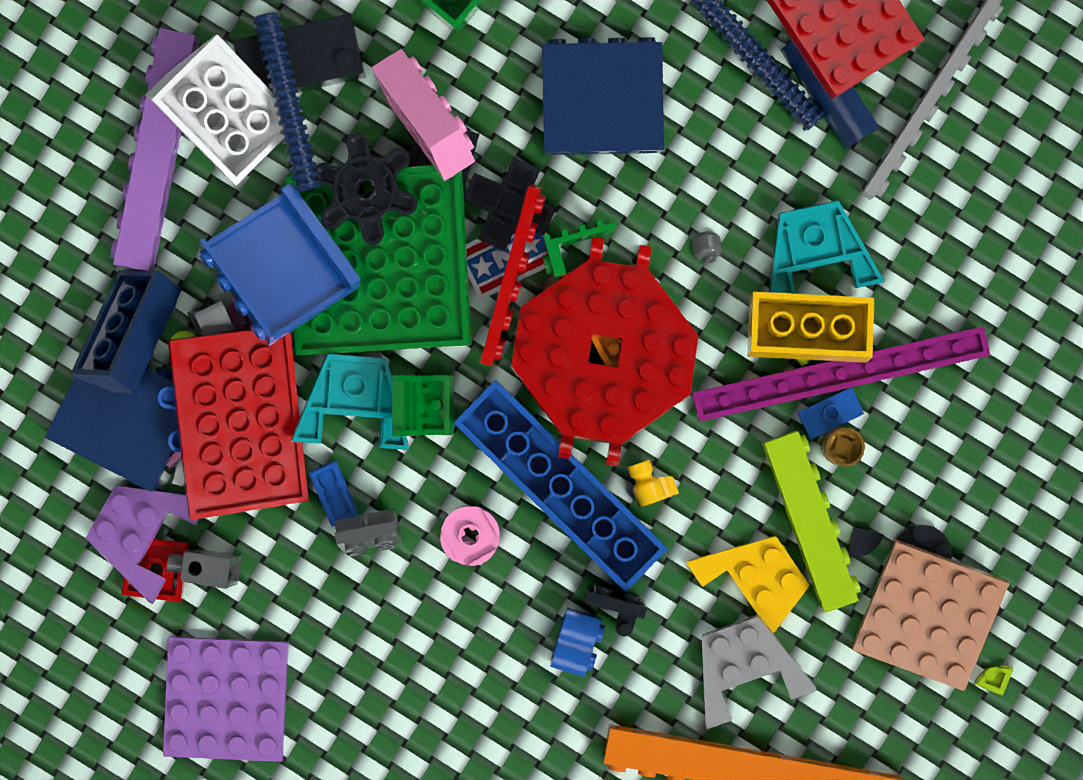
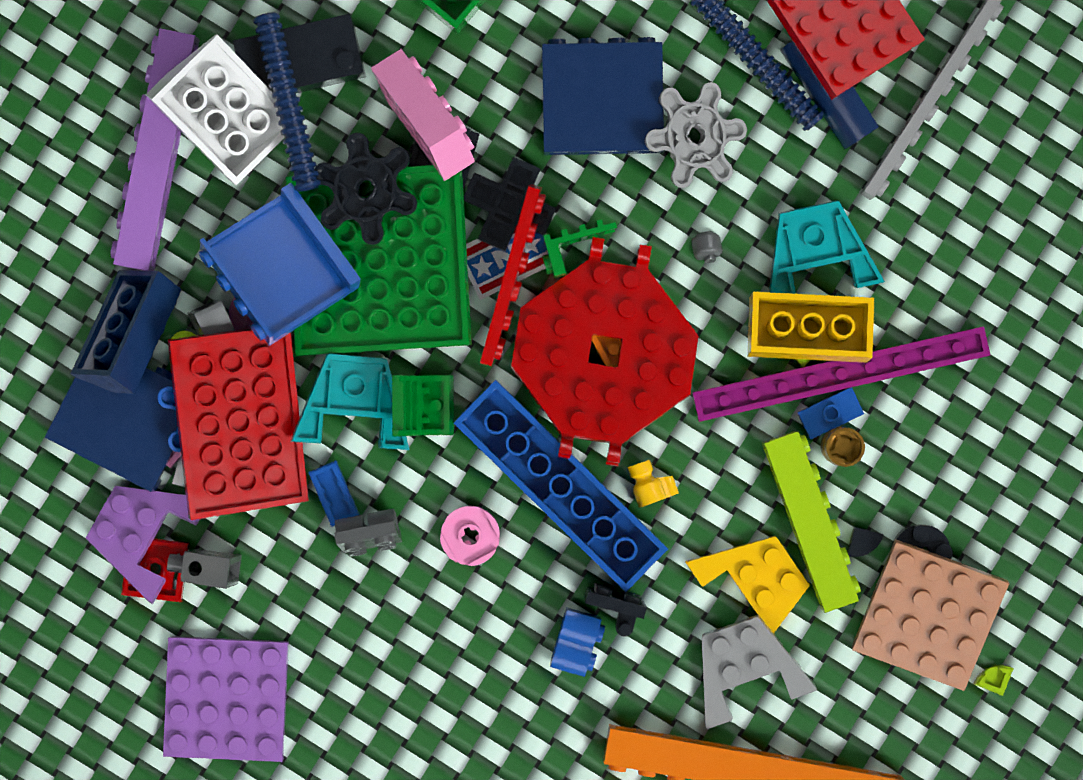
none -> light grey plate [644,82,747,188]

